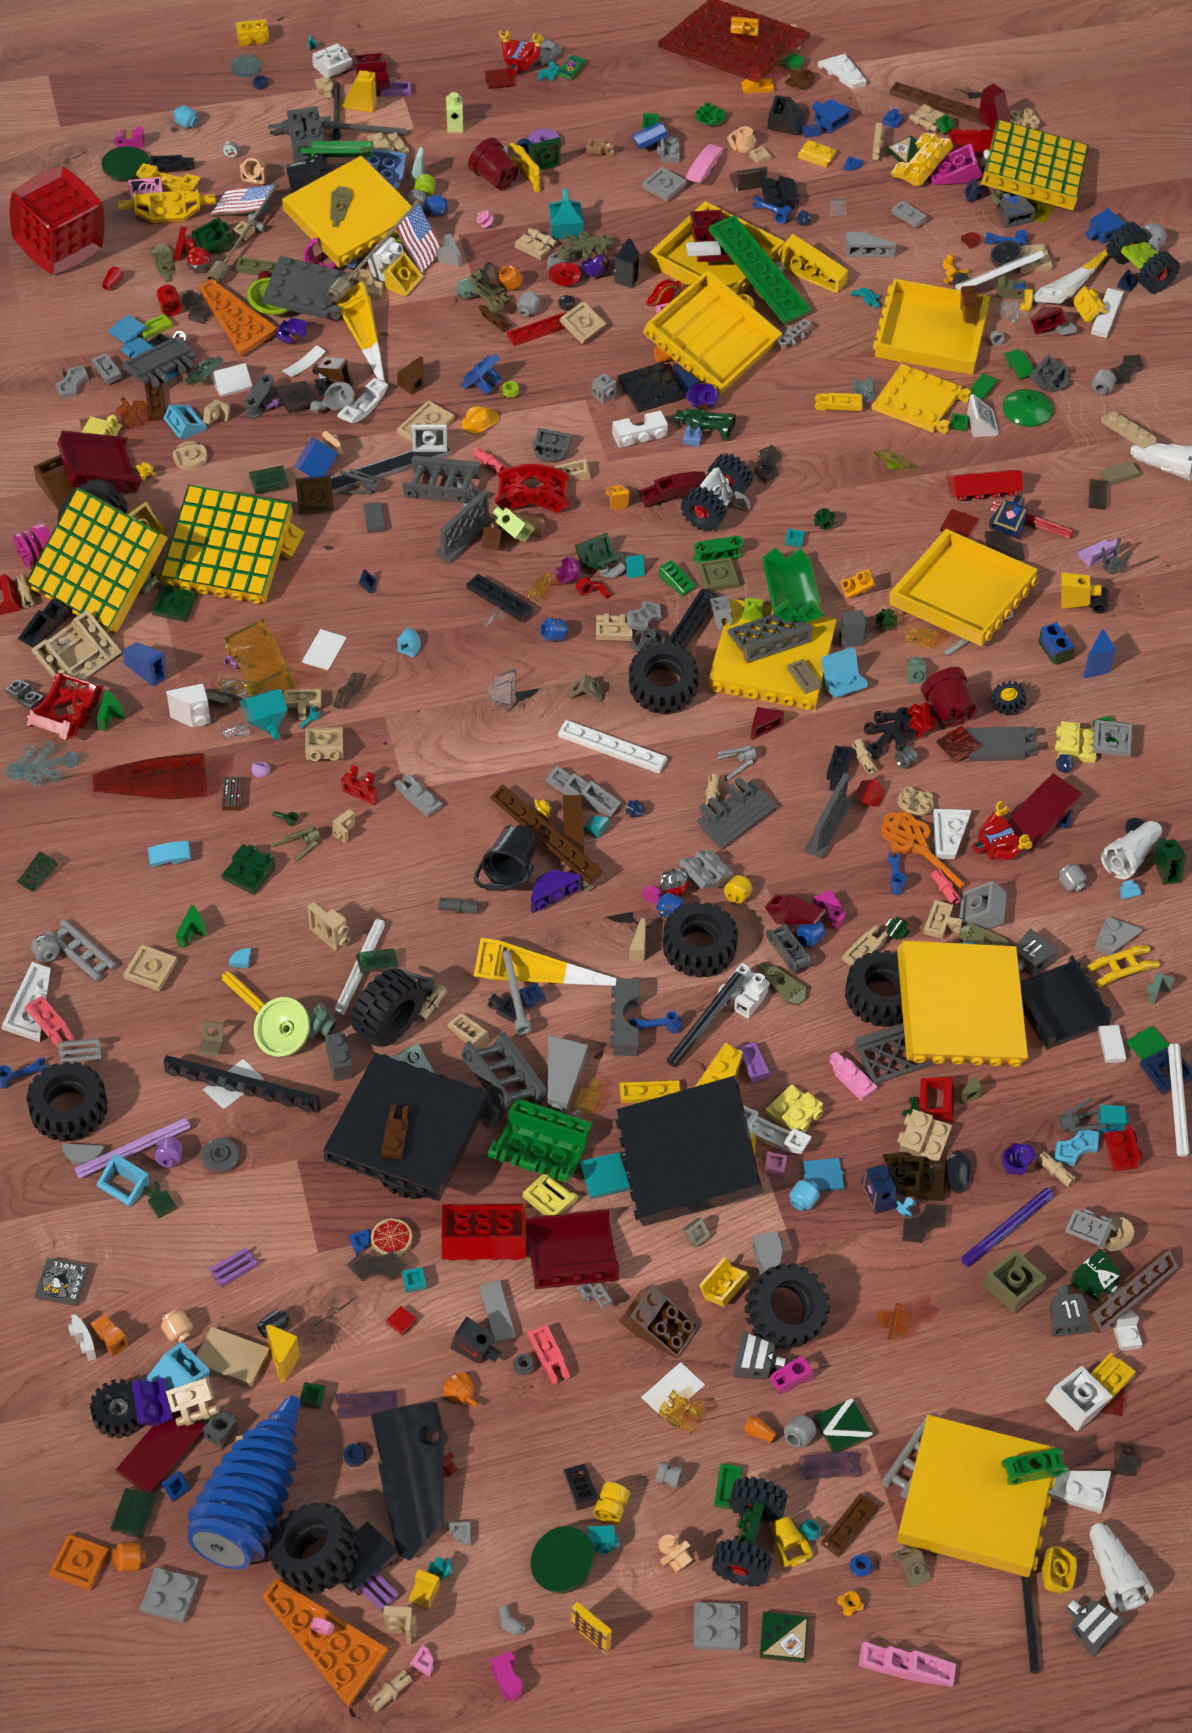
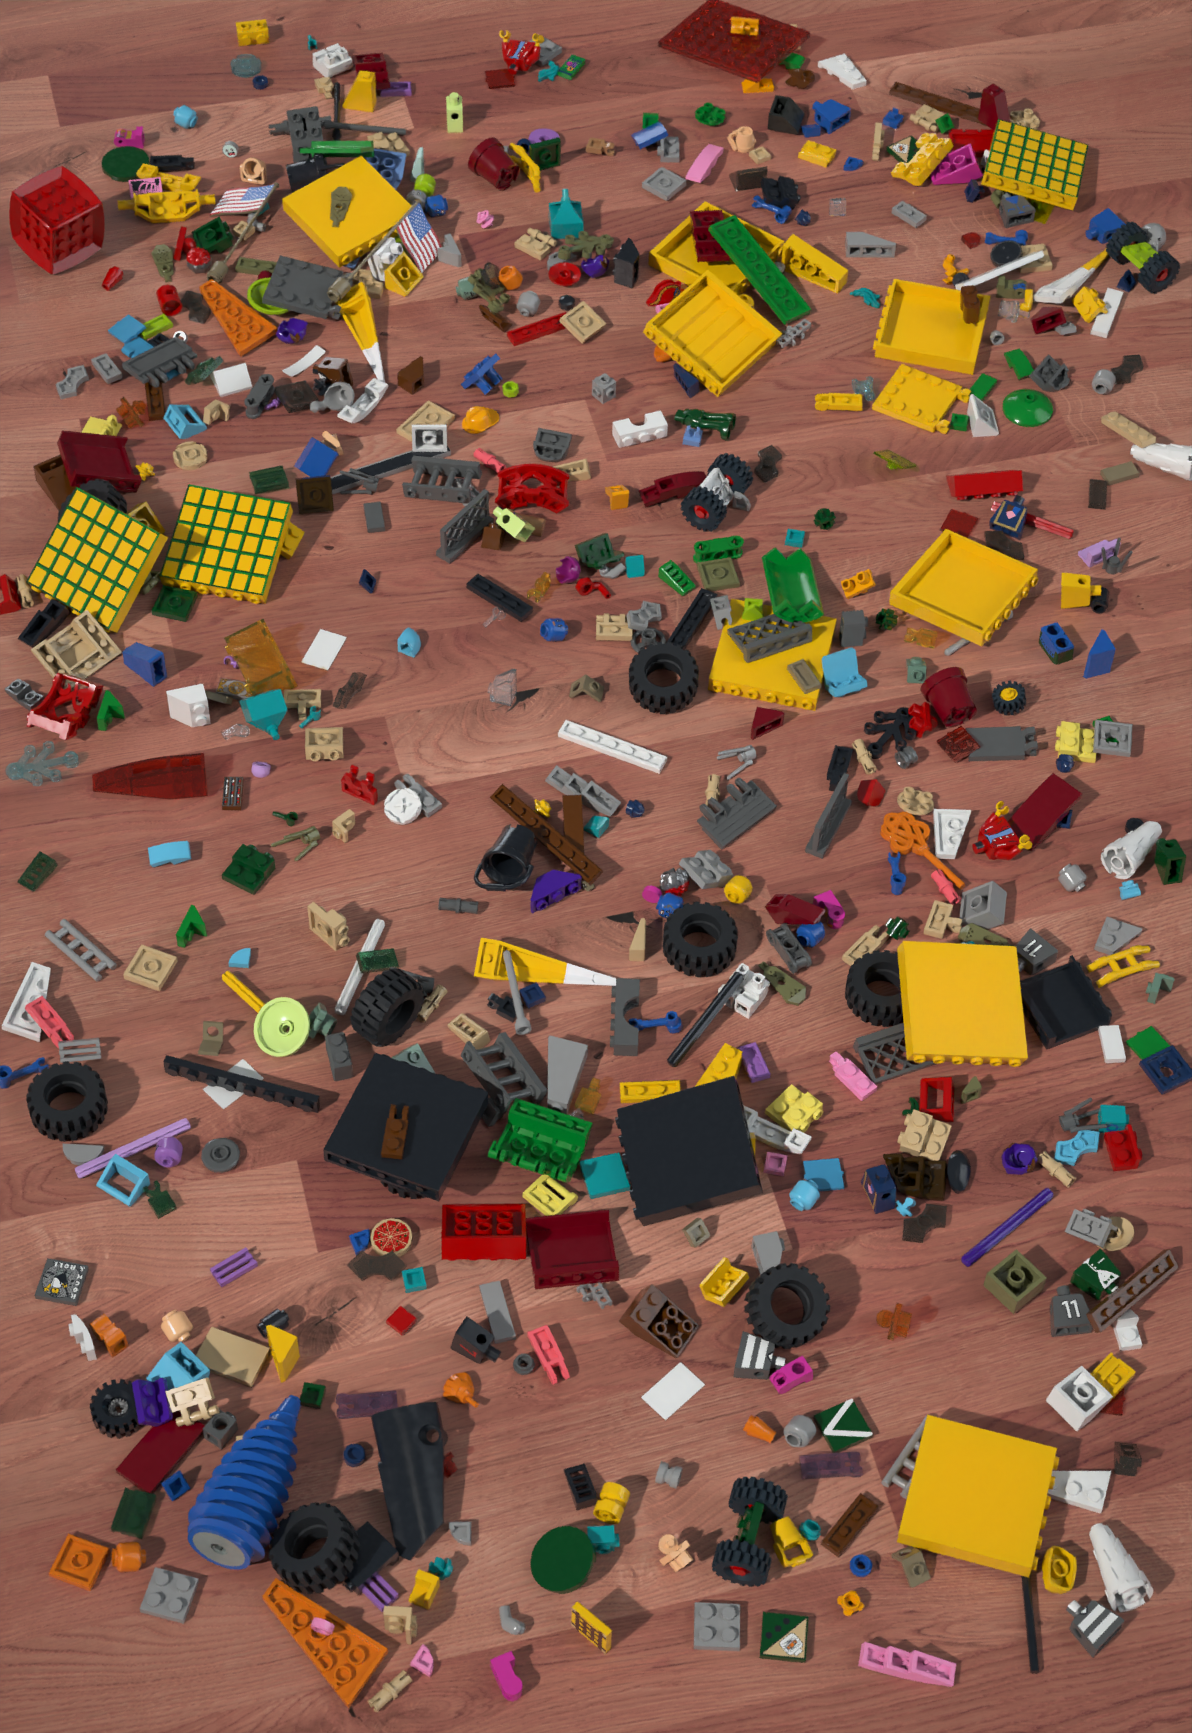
dark pink wheel [13,523,51,569] -> none
light grey head [31,934,60,963] -> none
dark pink helmet [303,237,336,269] -> none
black plate [618,362,685,413] -> none
clear yellow animal [658,1389,705,1434] -> none
dark purple hair [685,382,719,410] -> none
white tile [686,241,721,257] -> none
green tile [714,1463,742,1510] -> none
green piece [1001,1448,1069,1486] -> none
white axle [1168,1043,1189,1157] -> none
none -> white tile [384,788,422,825]

